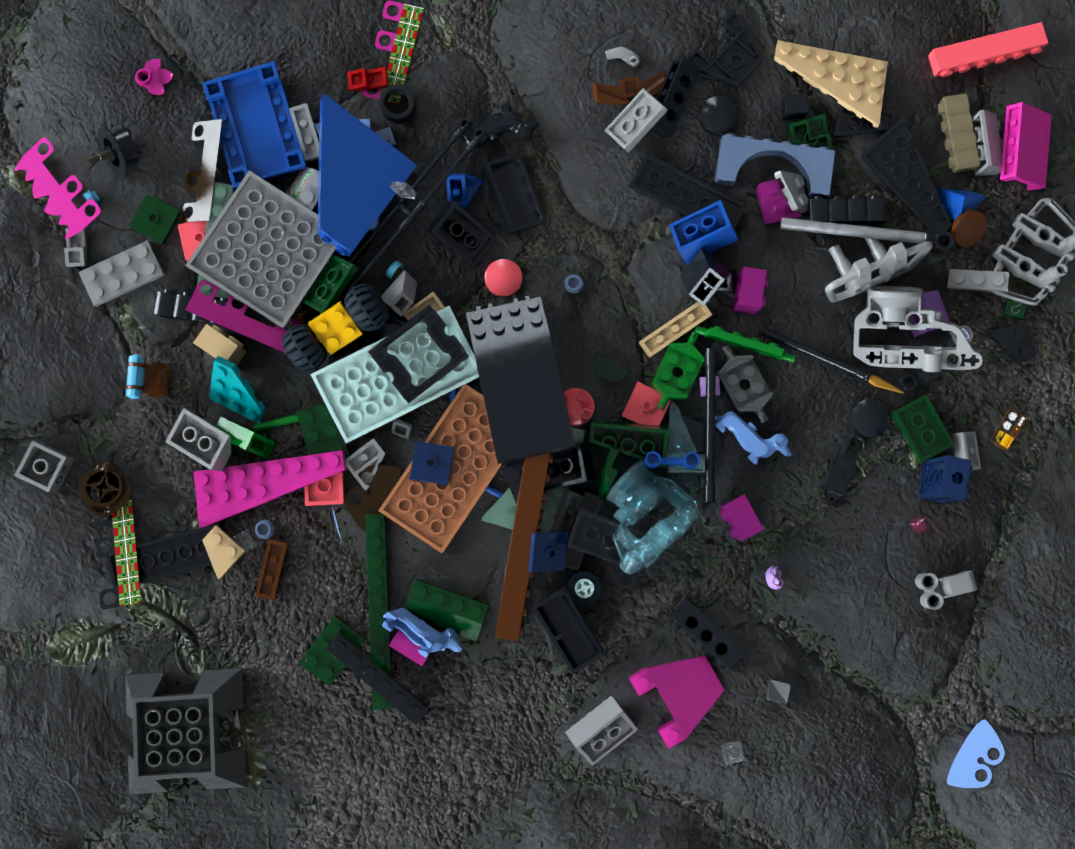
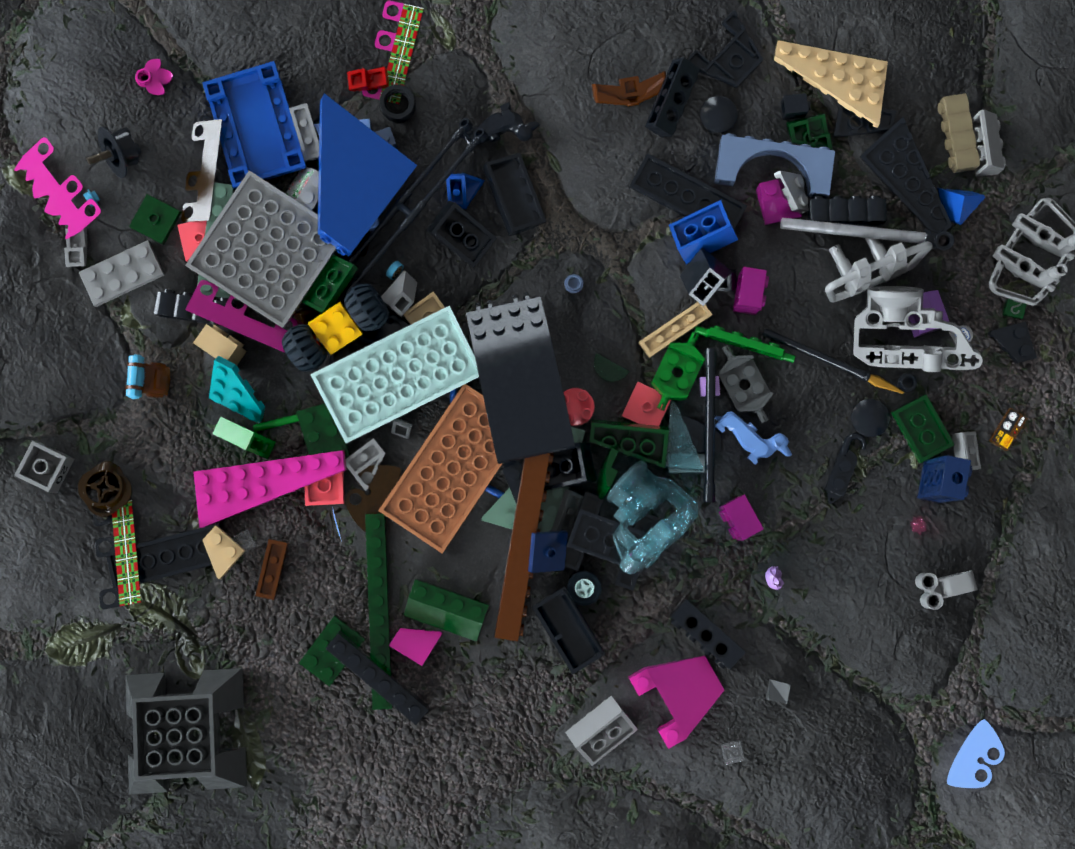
light grey slope [166,408,231,471] -> none
sand blue plate [255,520,275,539] -> none
black piece [368,305,469,404] -> none
medium blue animal [382,608,463,658] -> none
clear tile [390,181,417,199] -> none
dark blue plate [409,441,454,486] -> none
coral dish [485,259,522,296] -> none
light grey tile [604,88,668,153] -> none
light grey arm [605,46,640,67] -> none
blue bar [645,451,700,469] -> none
coral brick [928,22,1048,77] -> none
light grey plate [947,269,1009,293] -> none
reddish brown tile [951,209,987,247] -> none
dark pink panel [1000,102,1052,191] -> none

